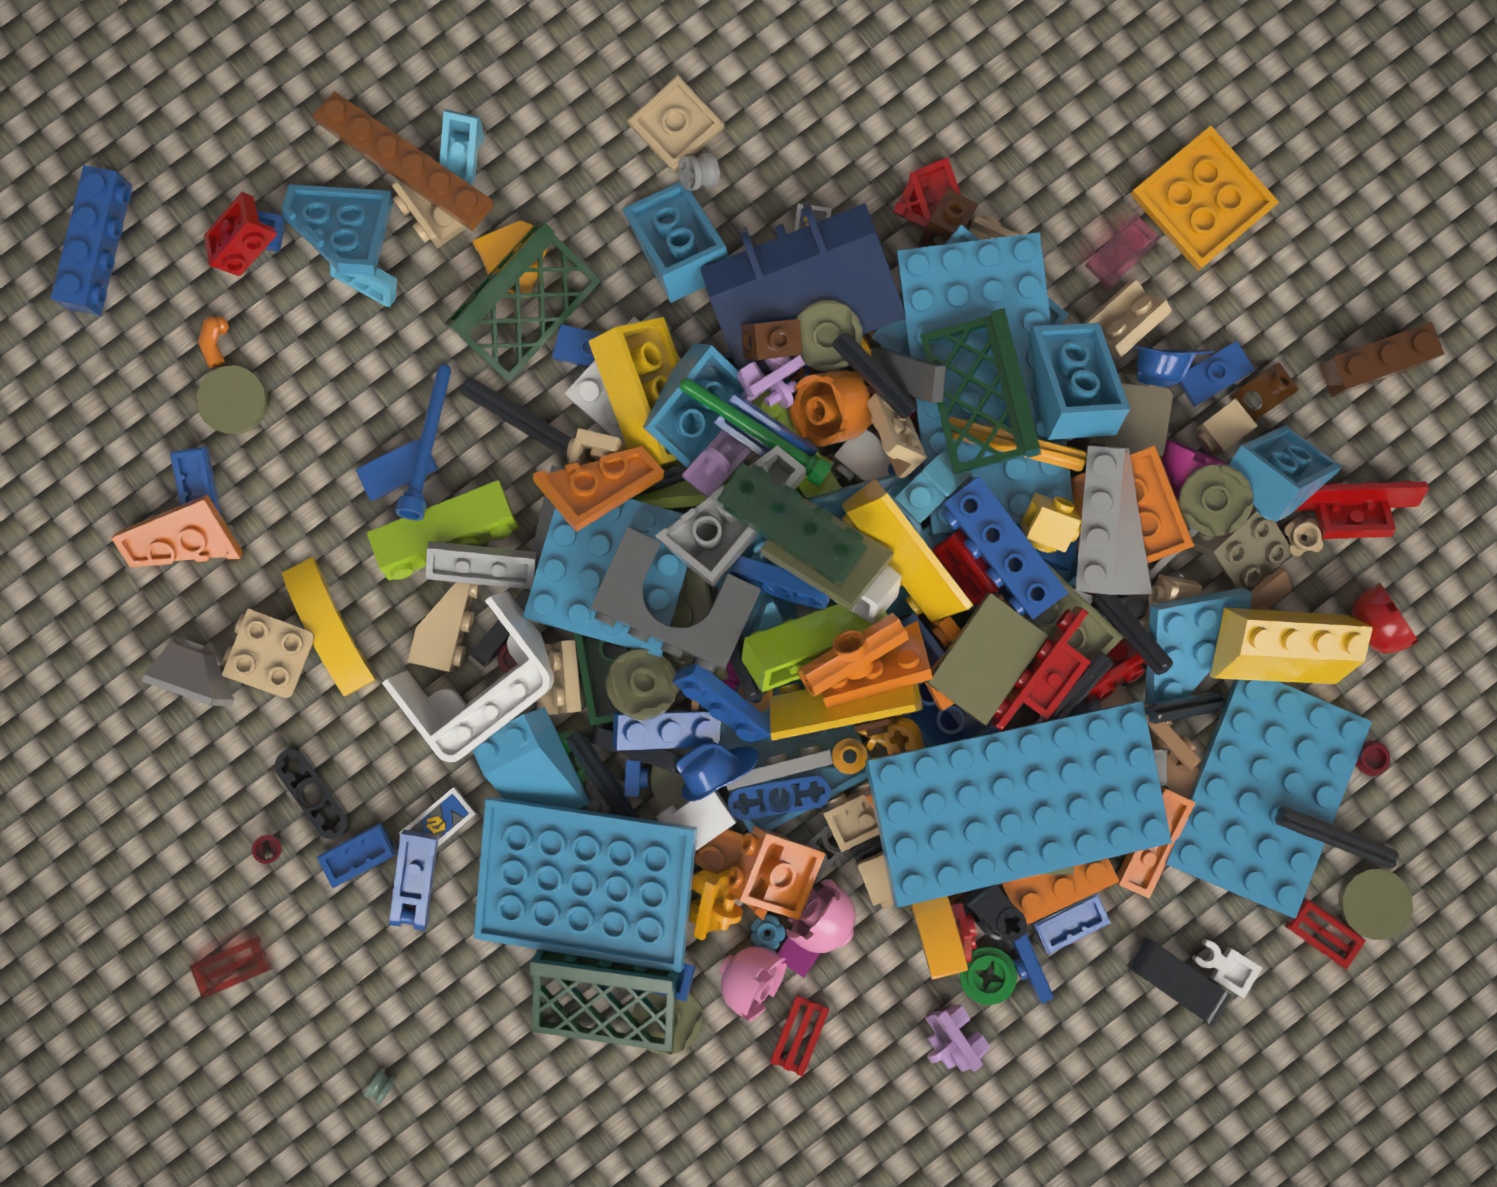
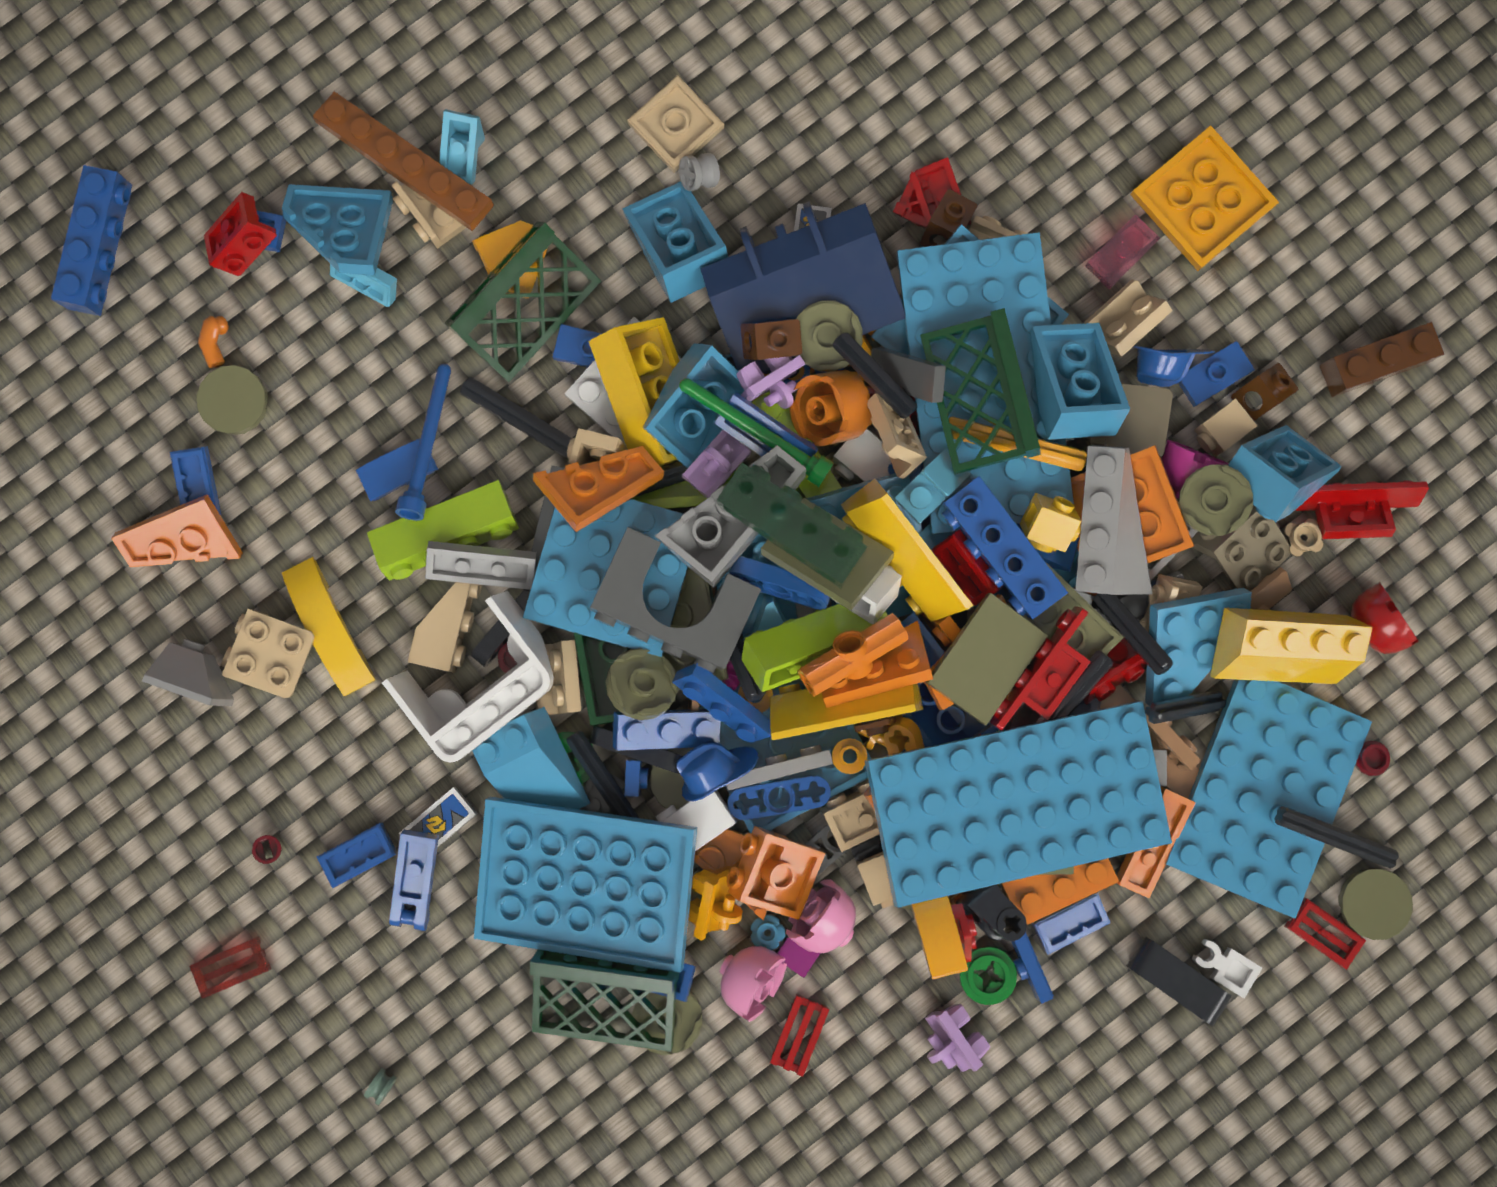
black beam [275,749,351,839] -> none

